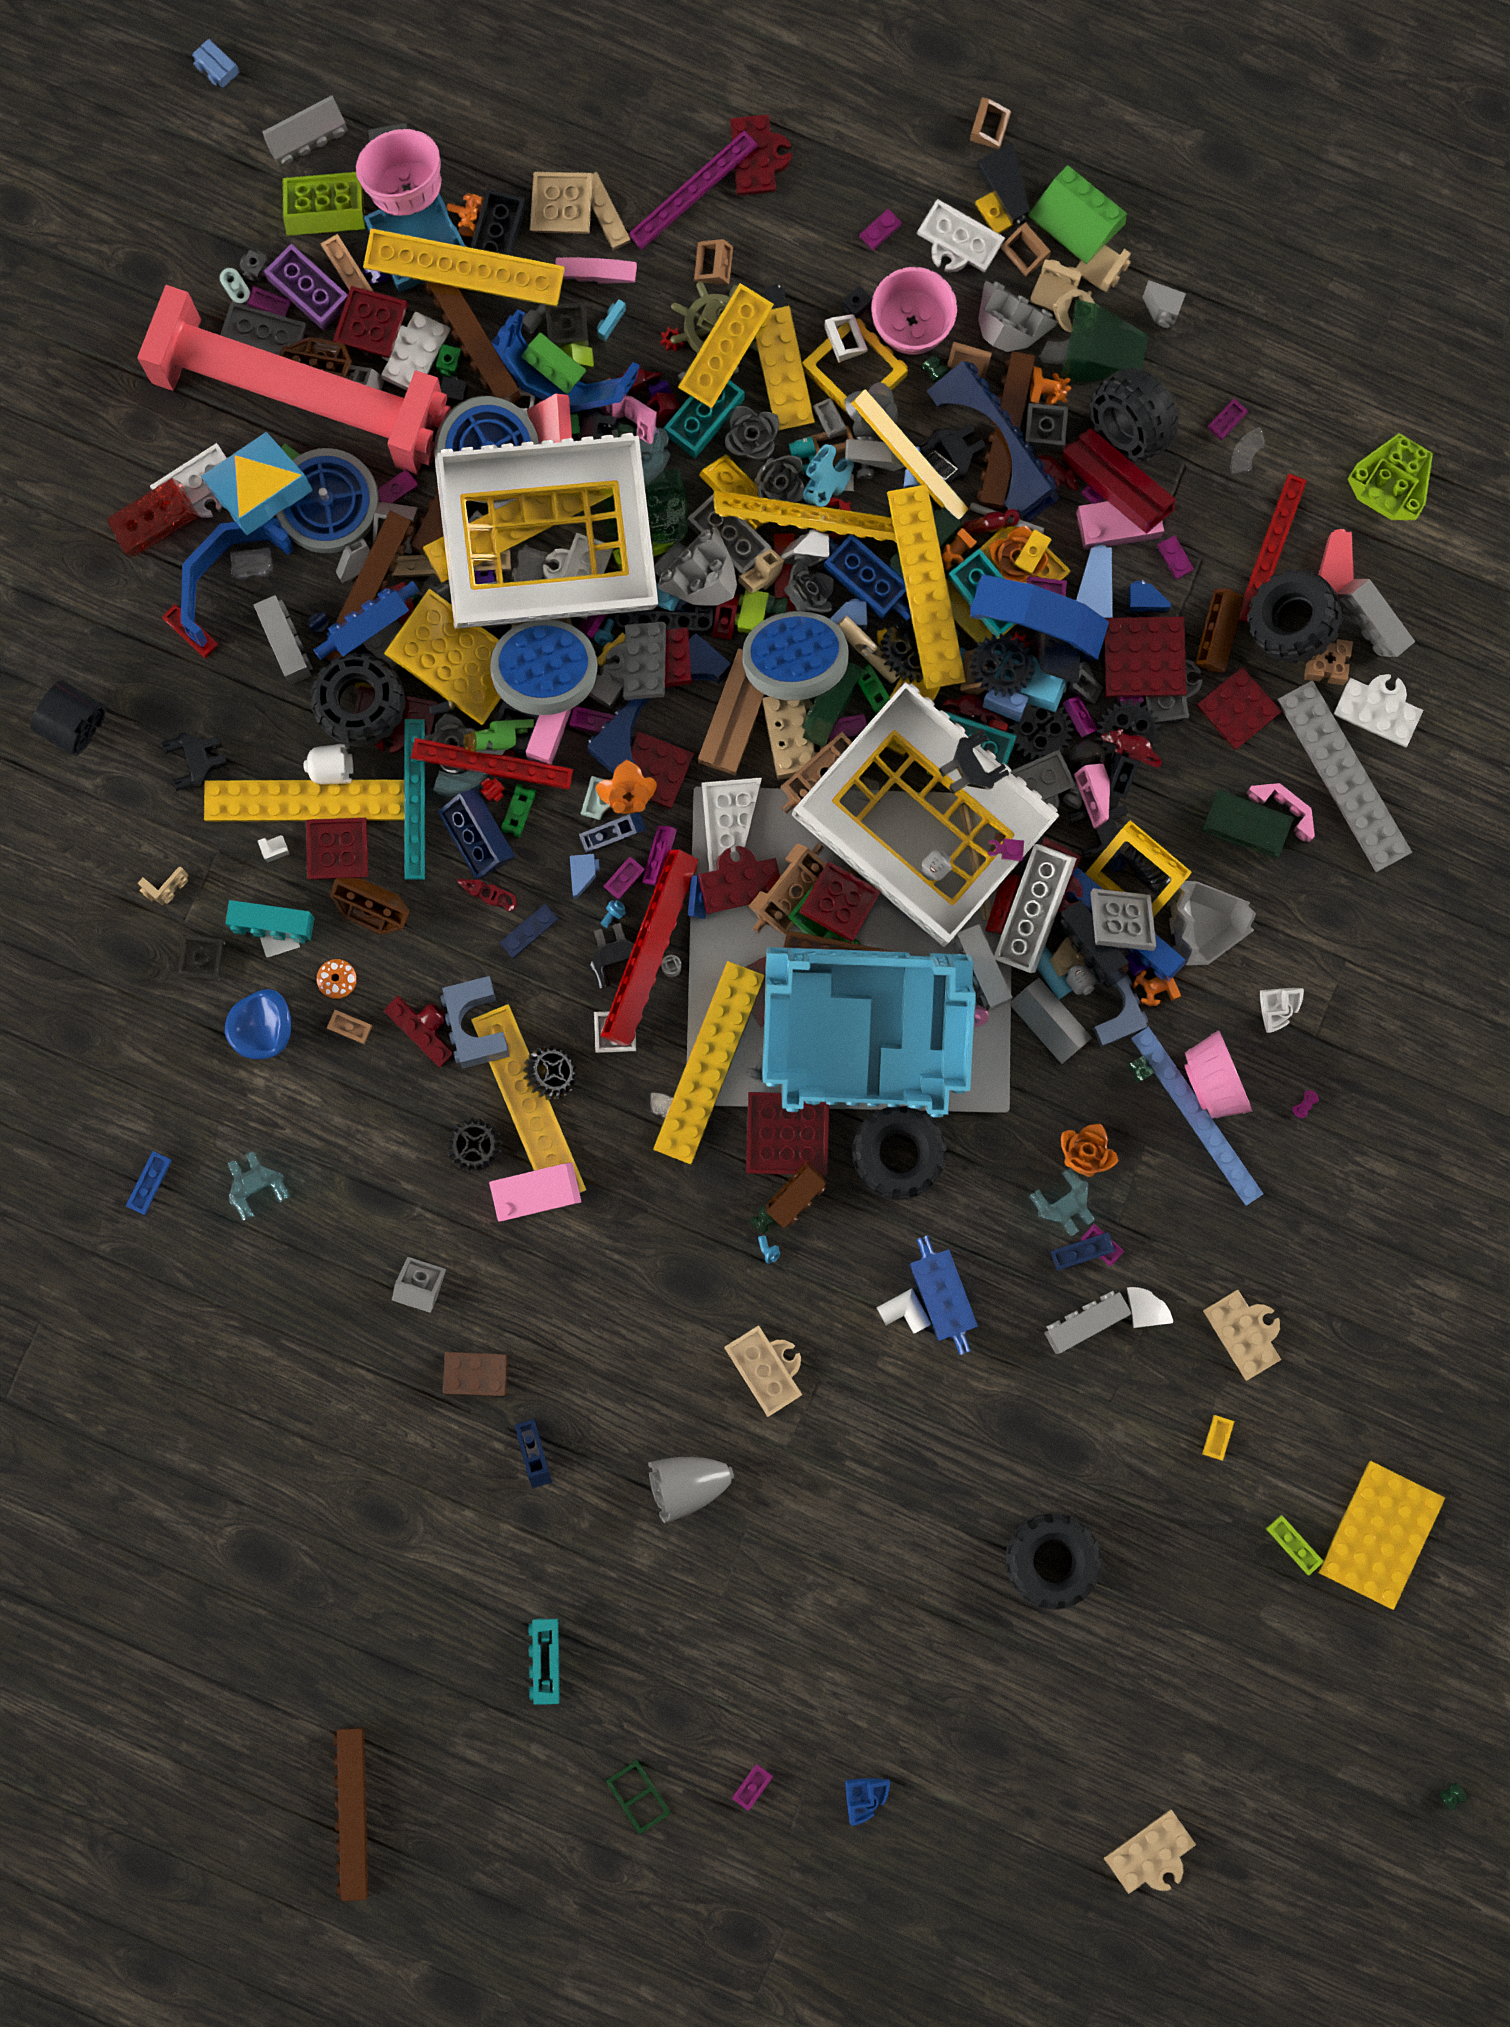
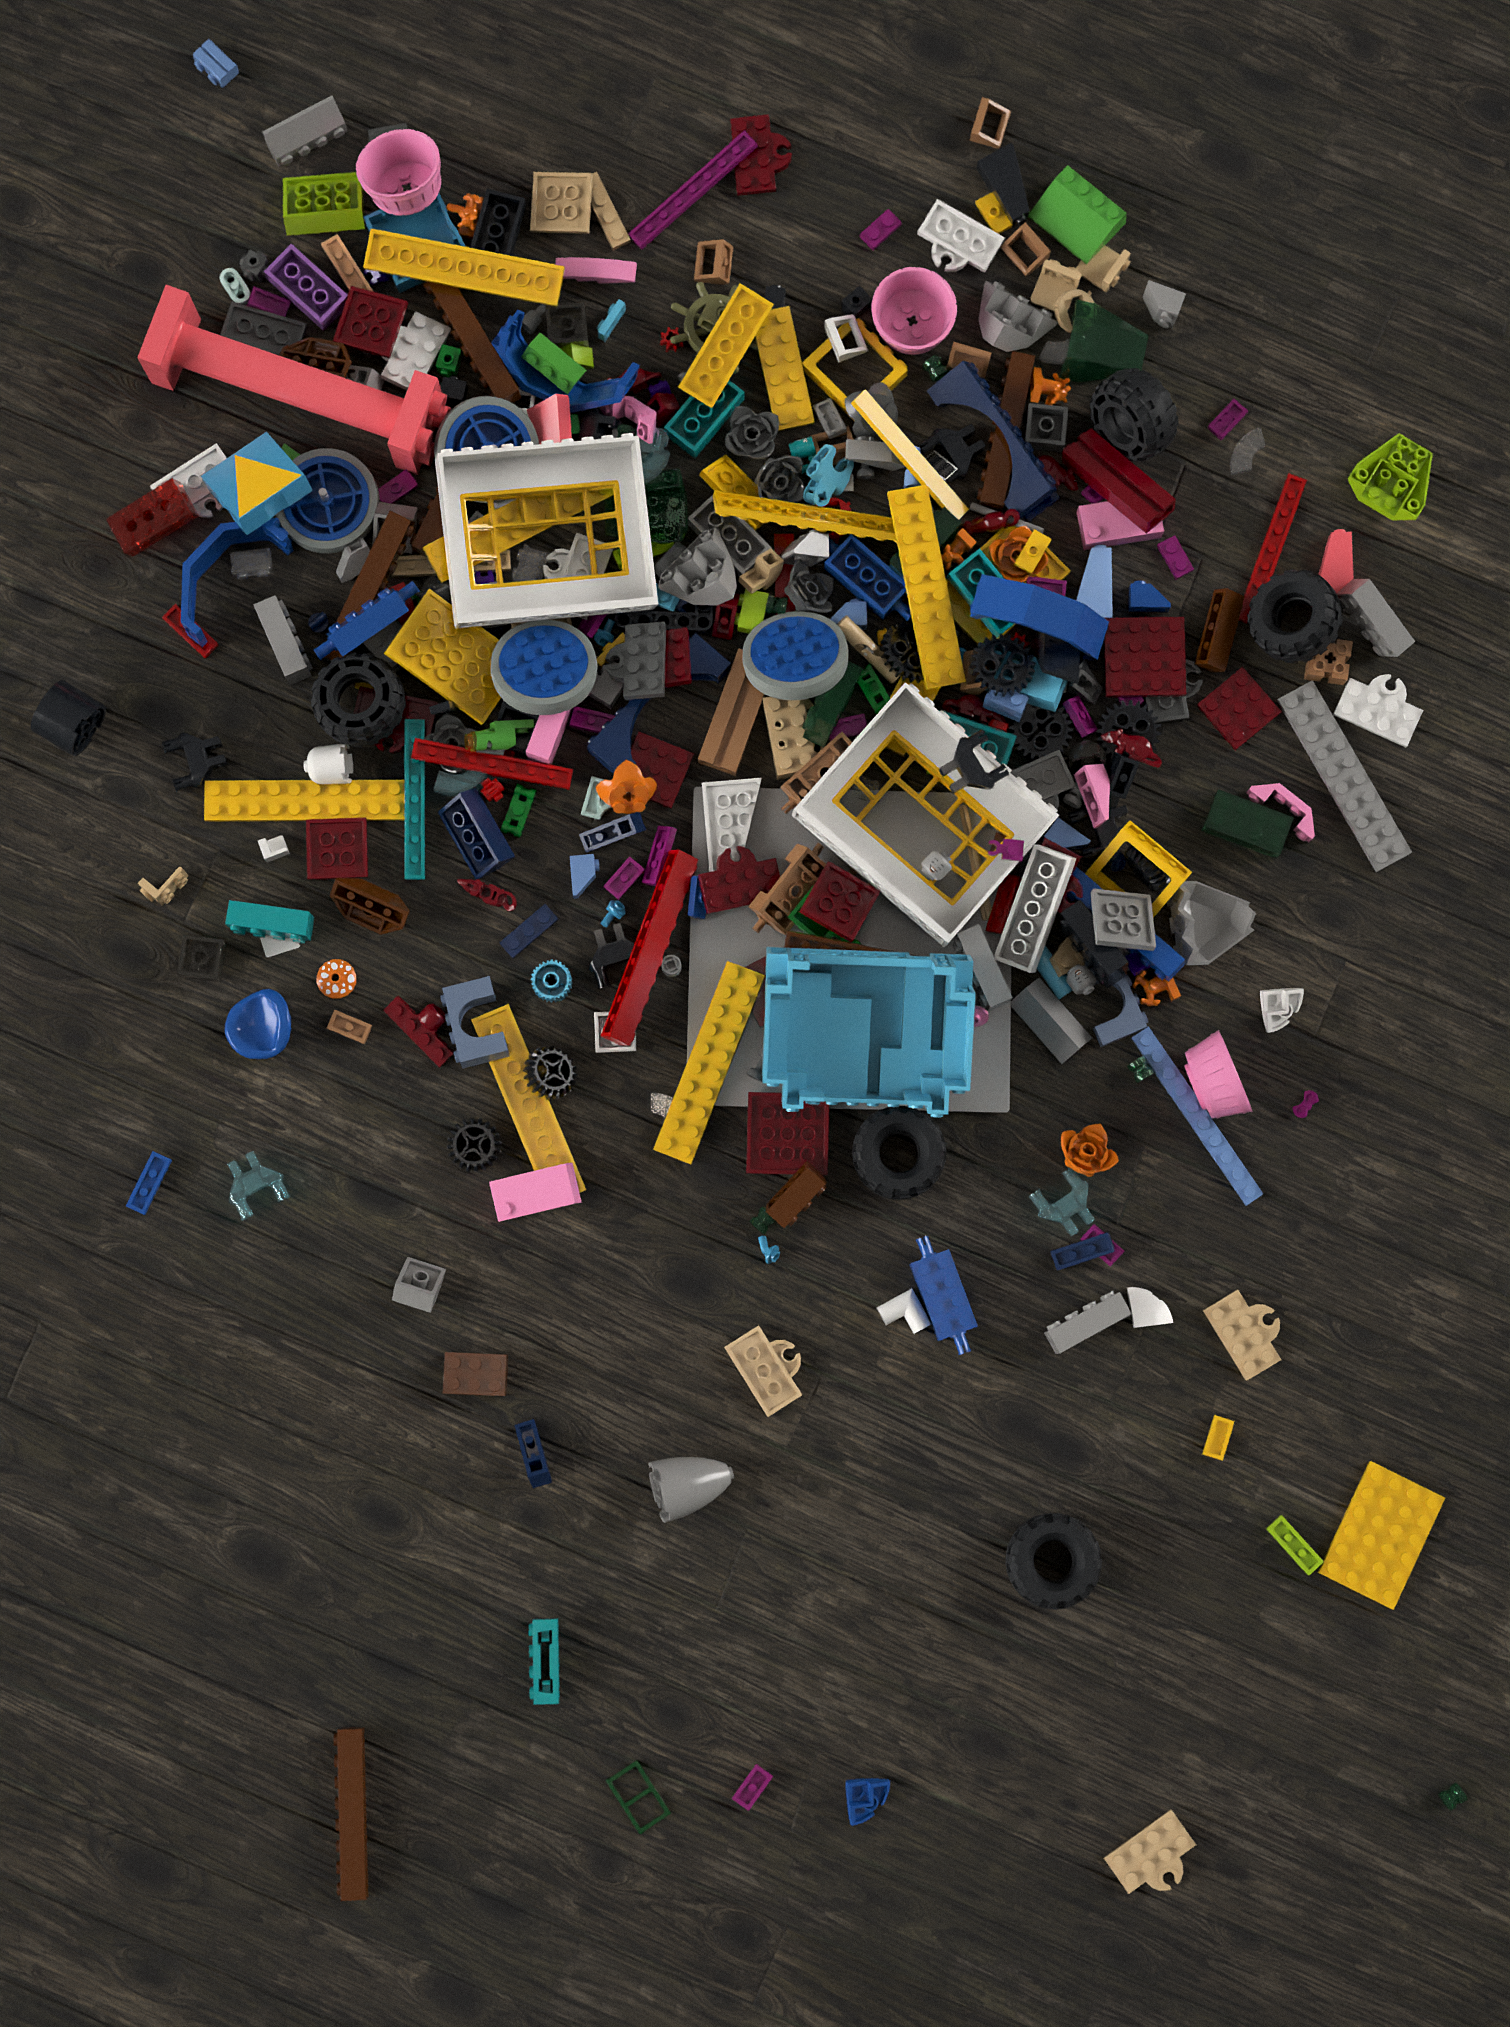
none -> medium azure brick [531,959,572,1003]
none -> medium blue slope [1042,818,1090,850]

